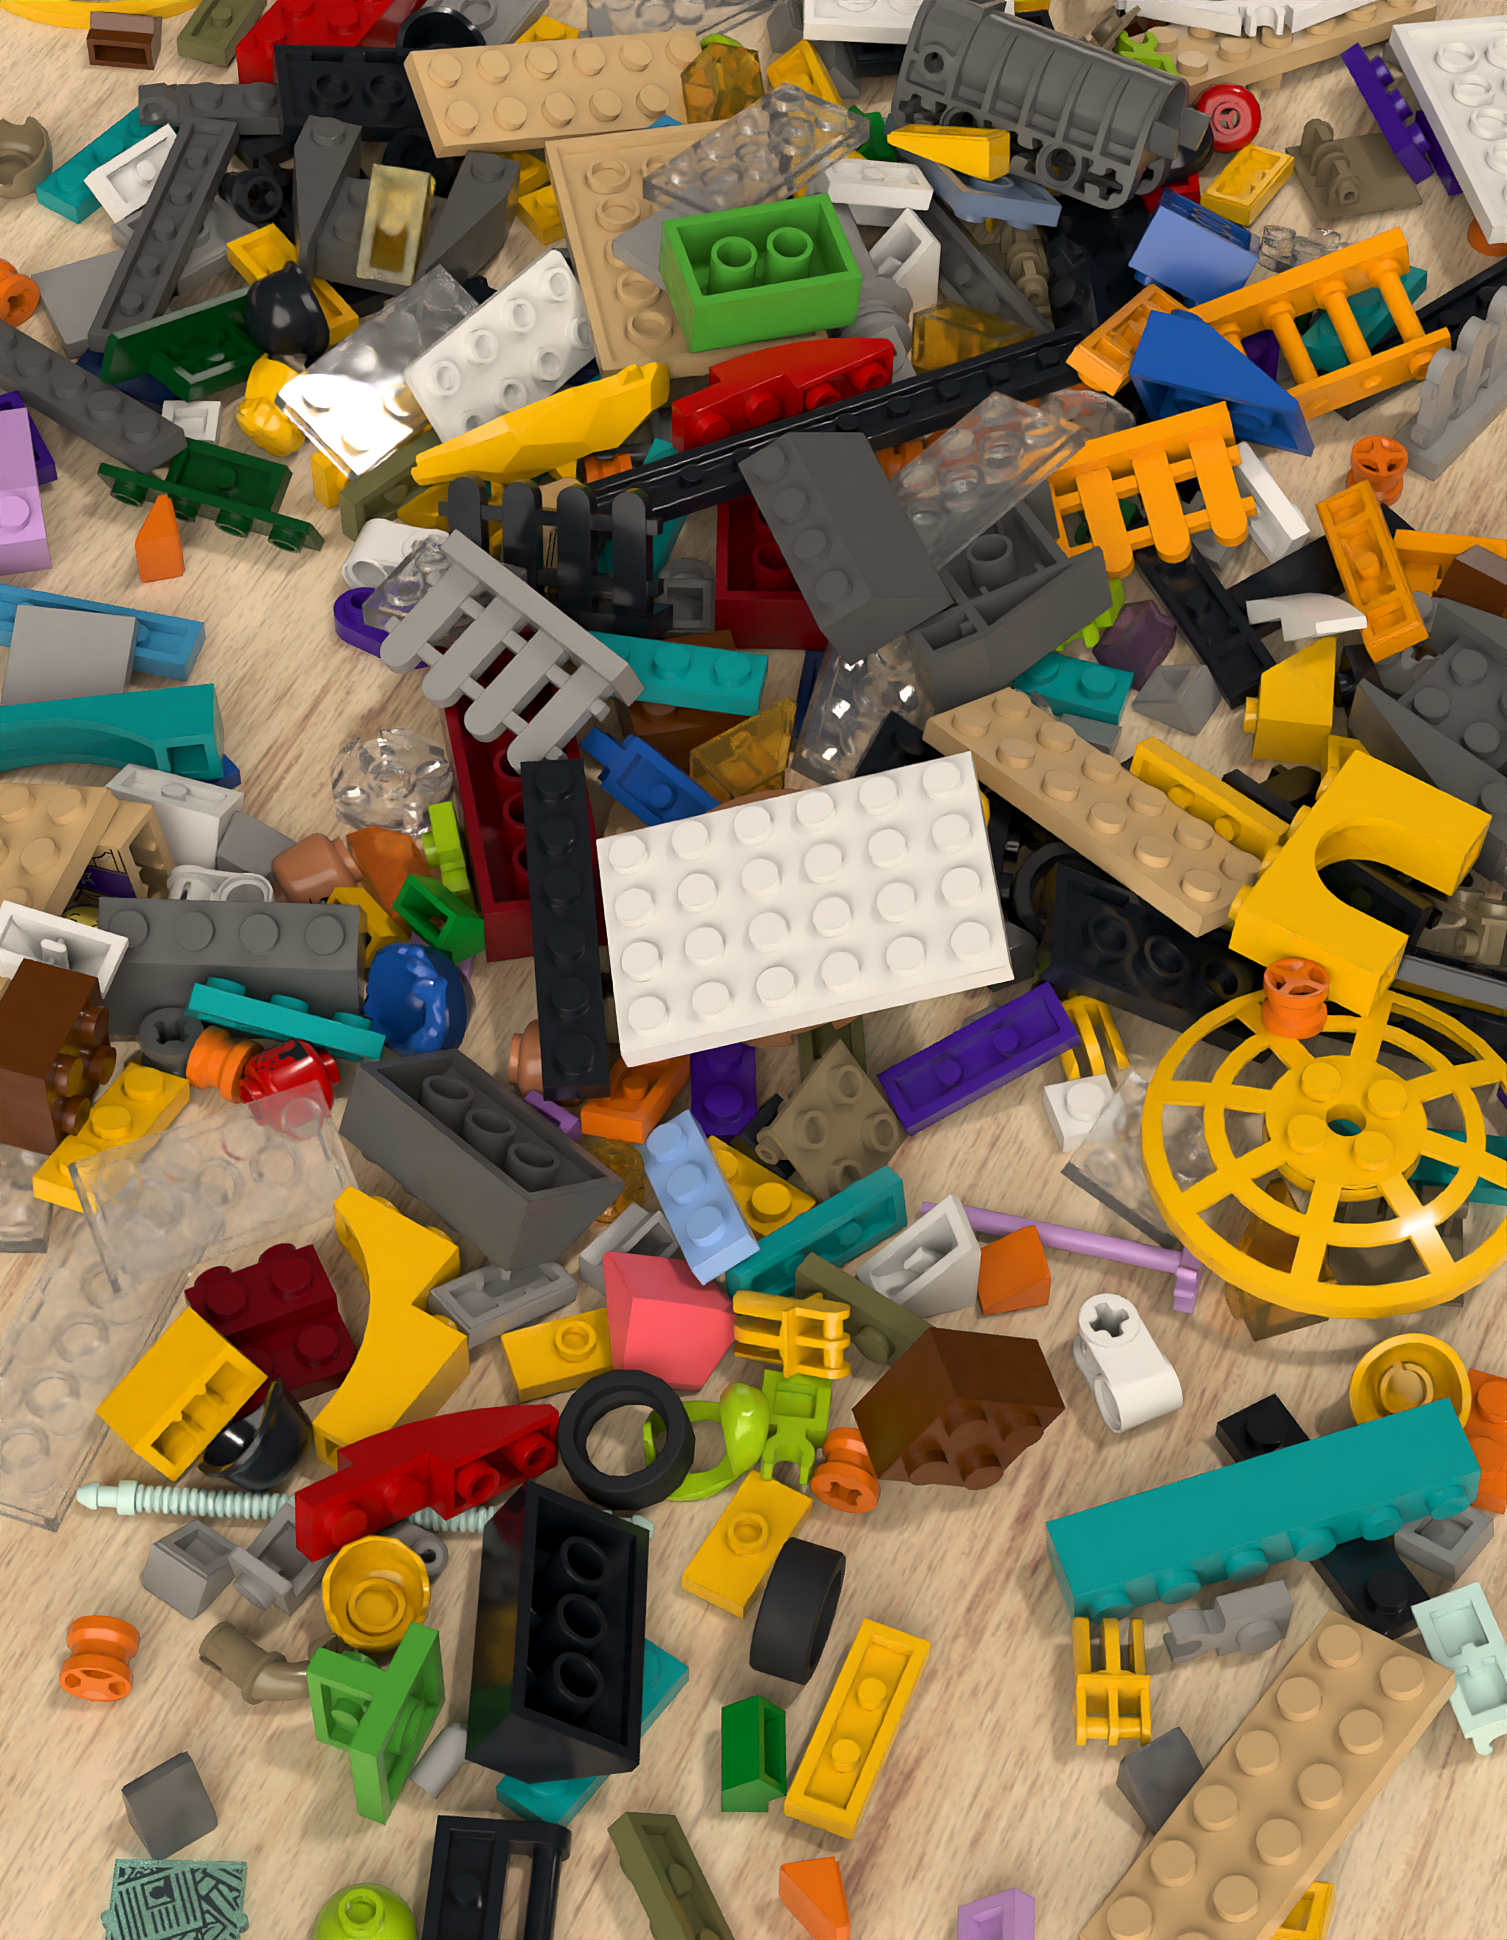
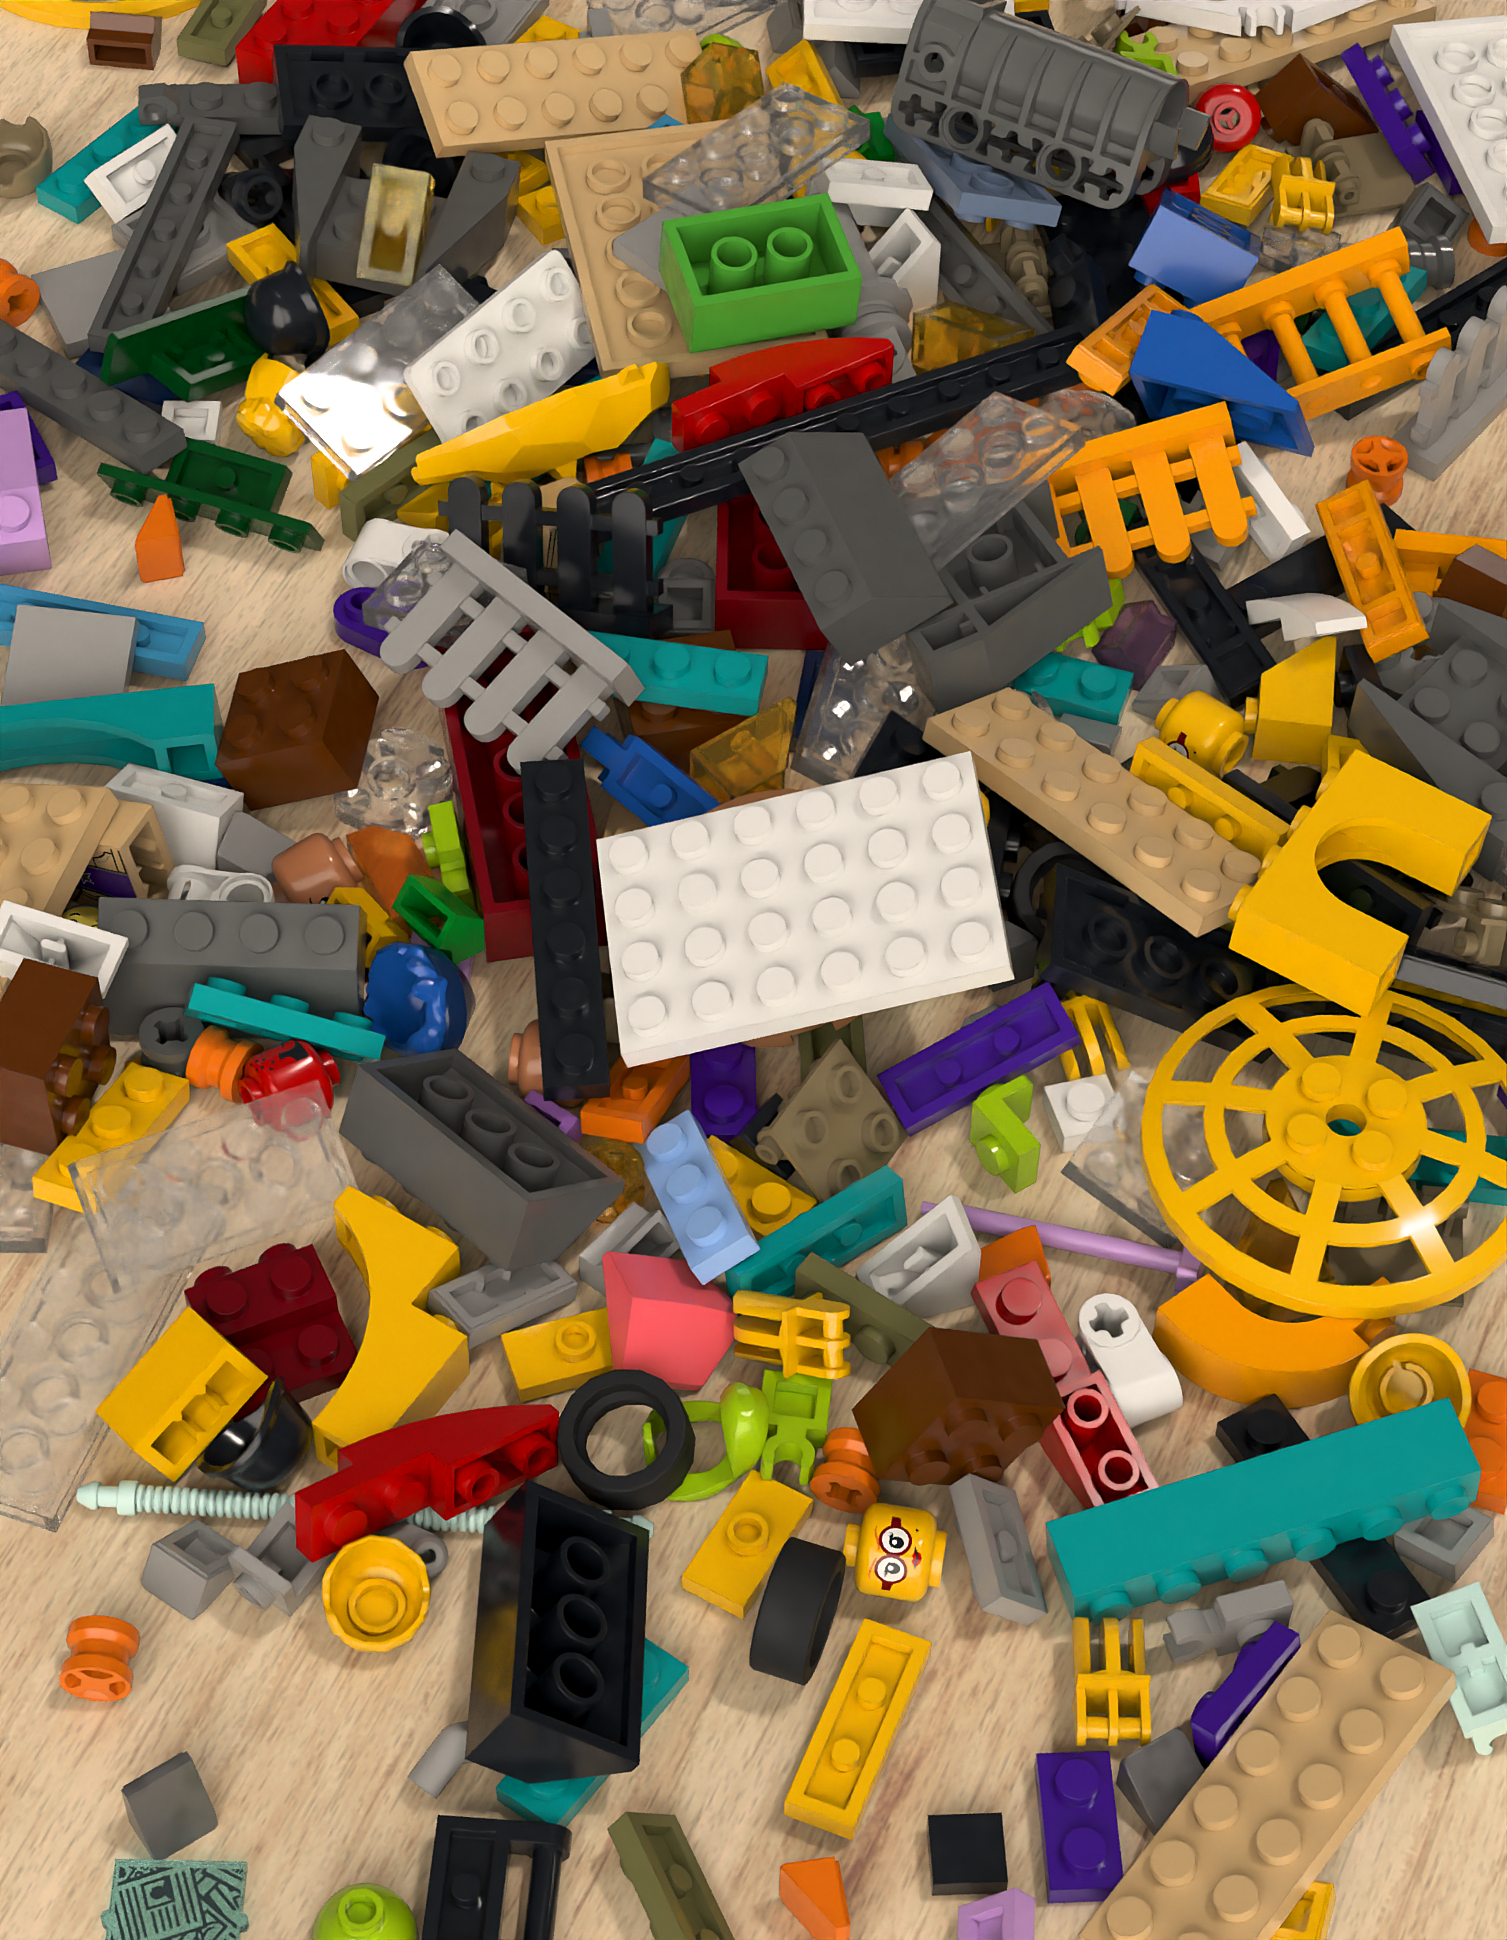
dark tan piece [199,1621,358,1705] -> none
bright green bracket [306,1621,446,1825] -> none
green piece [721,1694,787,1812] -> none
yellow slope [887,124,1010,181] -> none
orange wheel [1261,958,1330,1040] -> none
none -> reddish brown brick [215,649,379,811]
none -> yellow head [843,1502,947,1602]
none -> black tile [926,1813,1008,1896]
none -> light grey plate [949,1473,1048,1626]
none -> lime bracket [969,1075,1041,1194]
none -> slope [970,1260,1159,1510]
none -> dark purple plate [1034,1751,1123,1903]
none -> light orange arch [1152,1273,1397,1408]
none -> yellow head [1154,690,1249,777]
none -> dark purple plate [1190,1621,1301,1769]
none -> reddish brown slope [1254,53,1379,146]
none -> yellow arm [1269,155,1336,236]
none -> dark grey slope [1386,182,1470,243]
none -> dark grey wheel [1406,234,1455,290]

